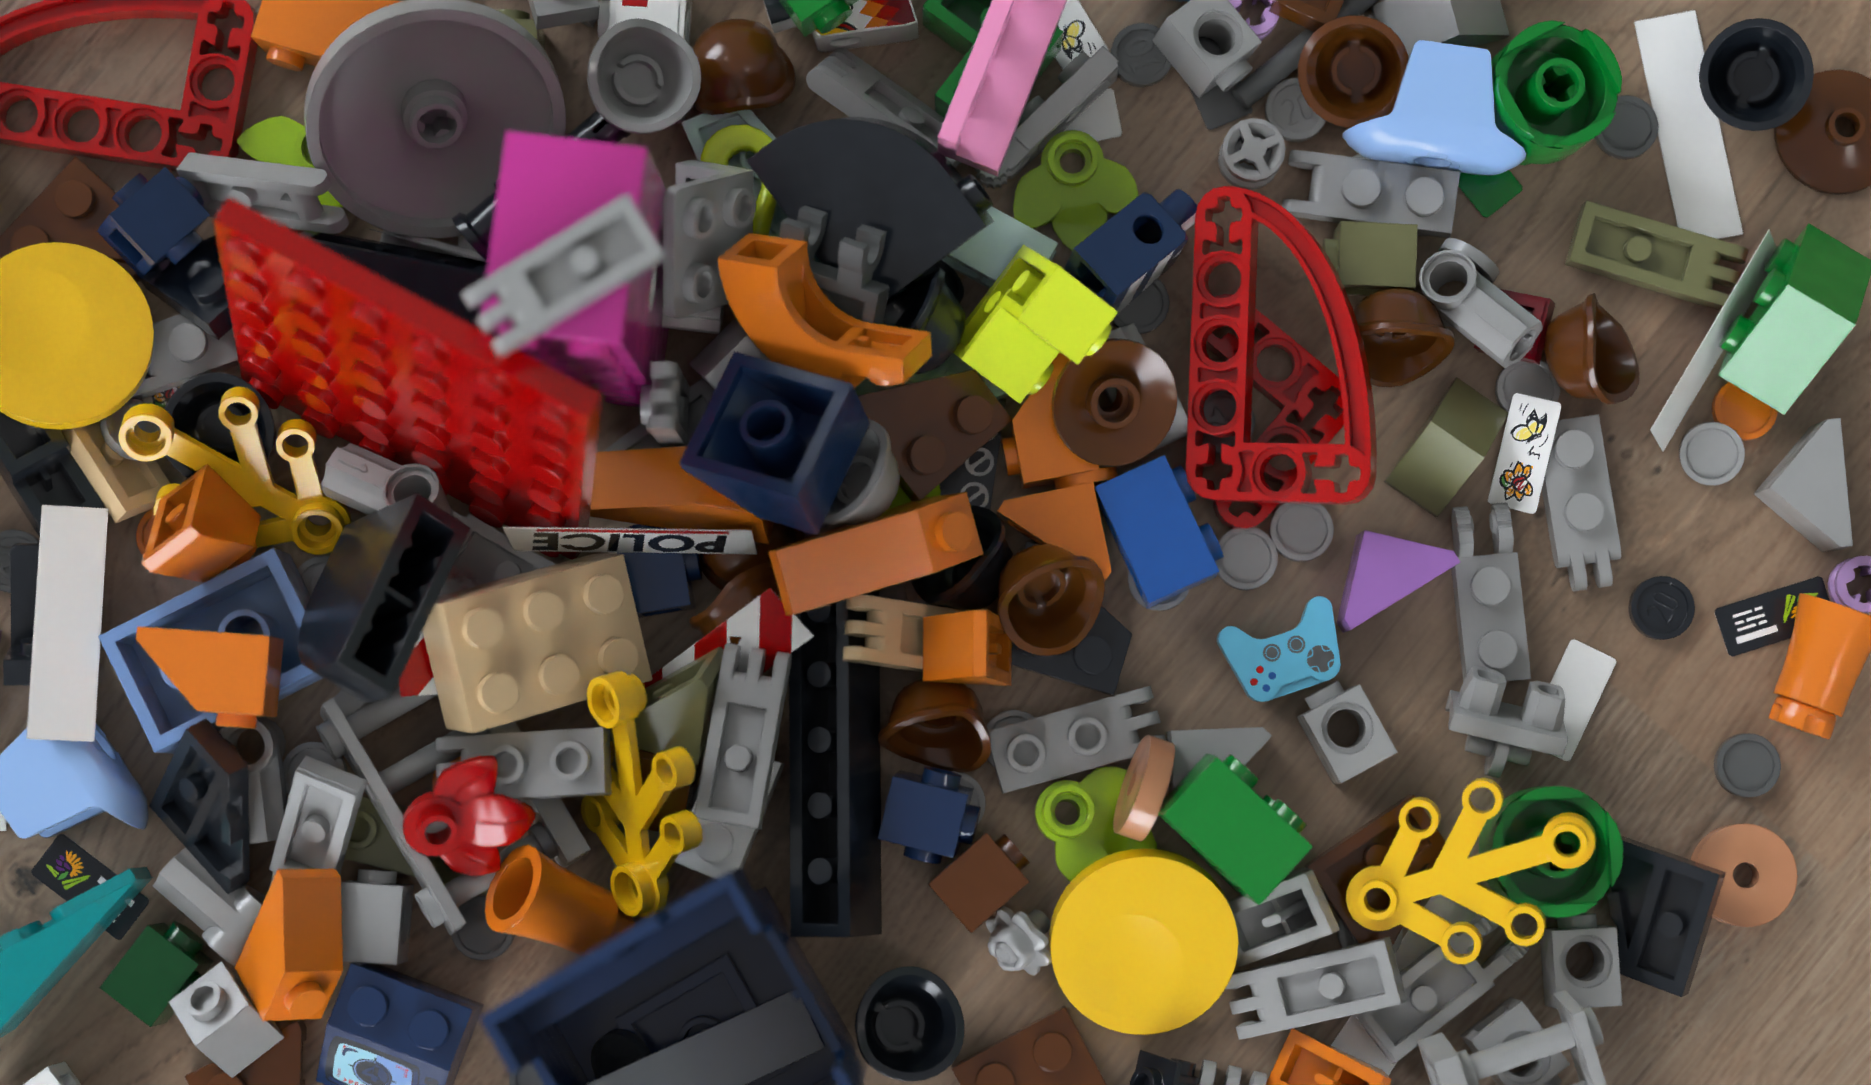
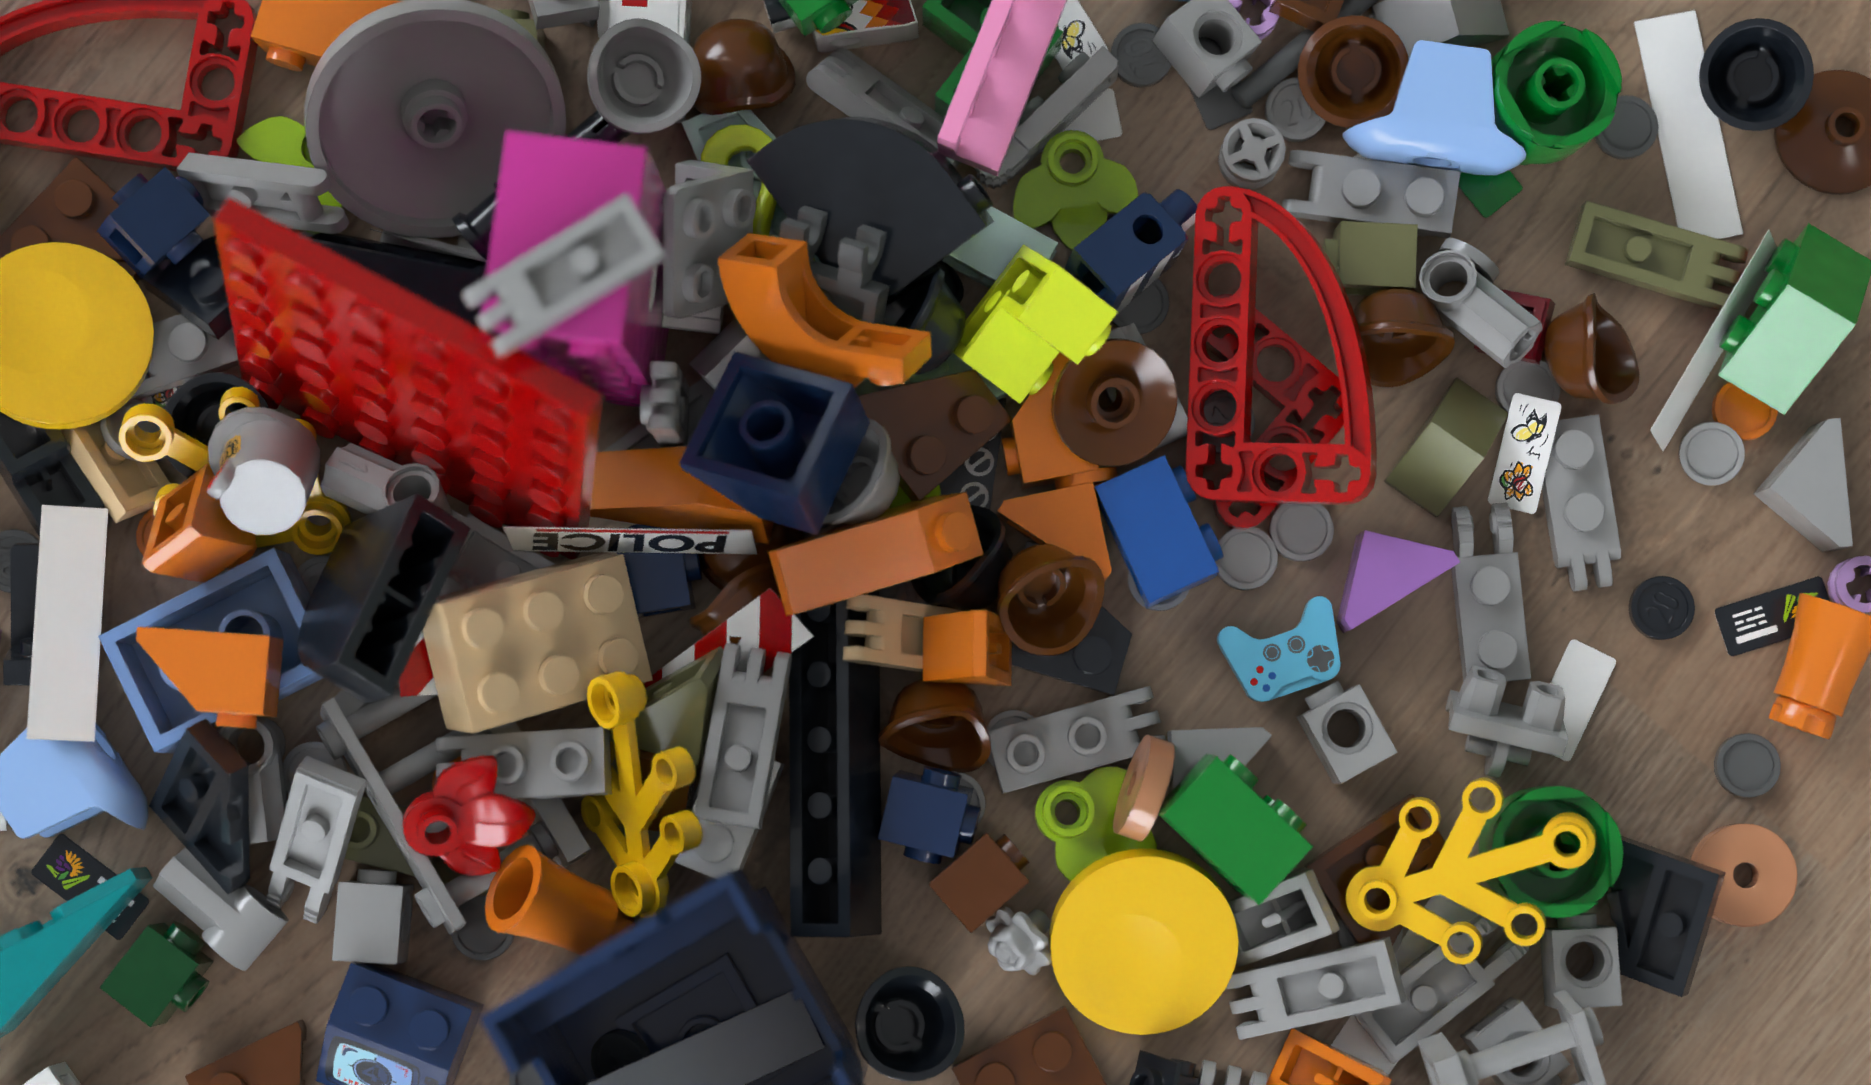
light grey brick [169,961,285,1078] -> none
orange slope [235,869,343,1021] -> none
none -> light grey hat [207,407,321,535]

